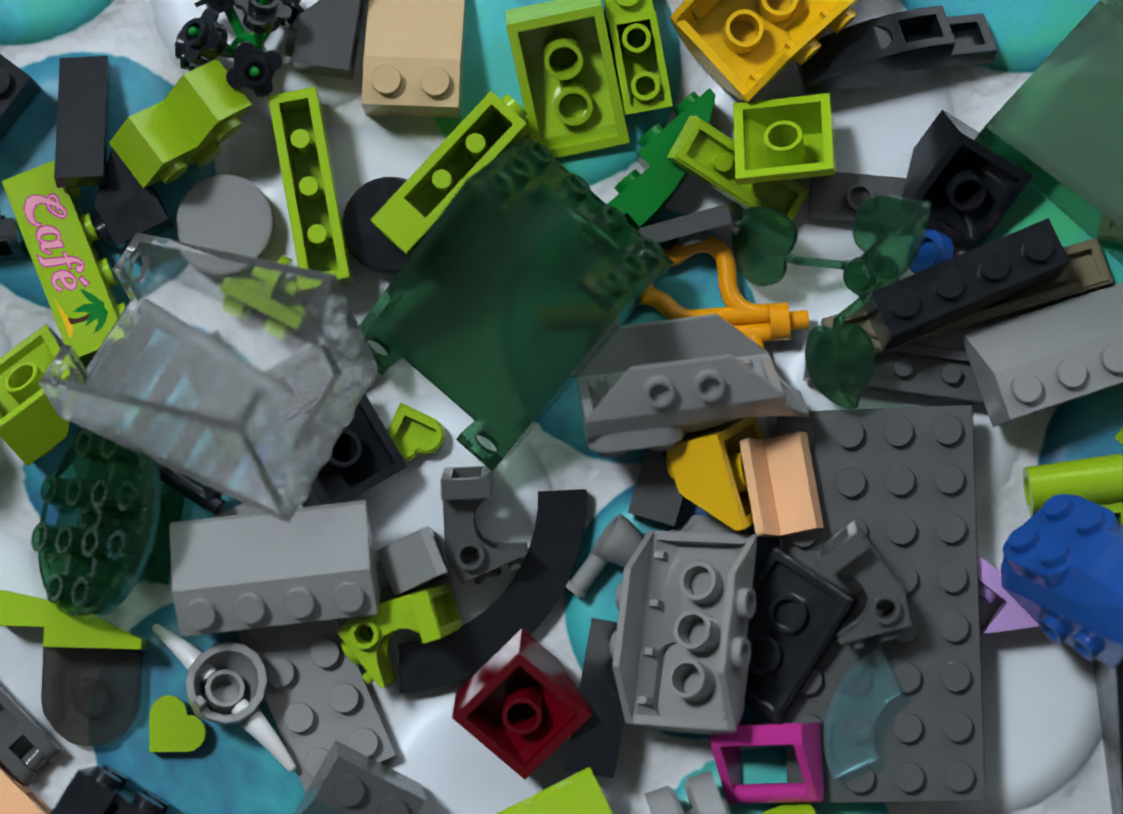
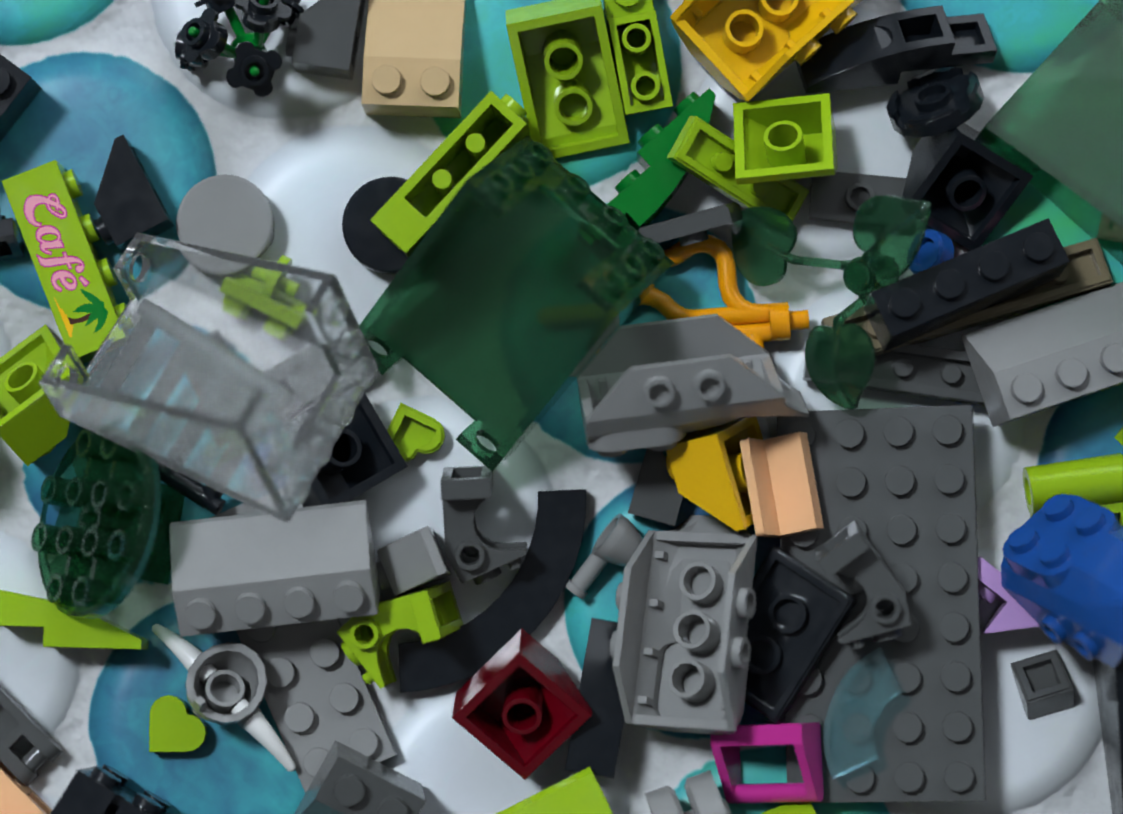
clear smoke tile [41,647,143,746] -> none
black tile [54,56,110,188] -> none
lime brick [109,58,252,189] -> none
lime brick [268,87,354,293] -> none
none -> black tile [886,67,984,138]
none -> dark grey slope [1010,649,1074,720]

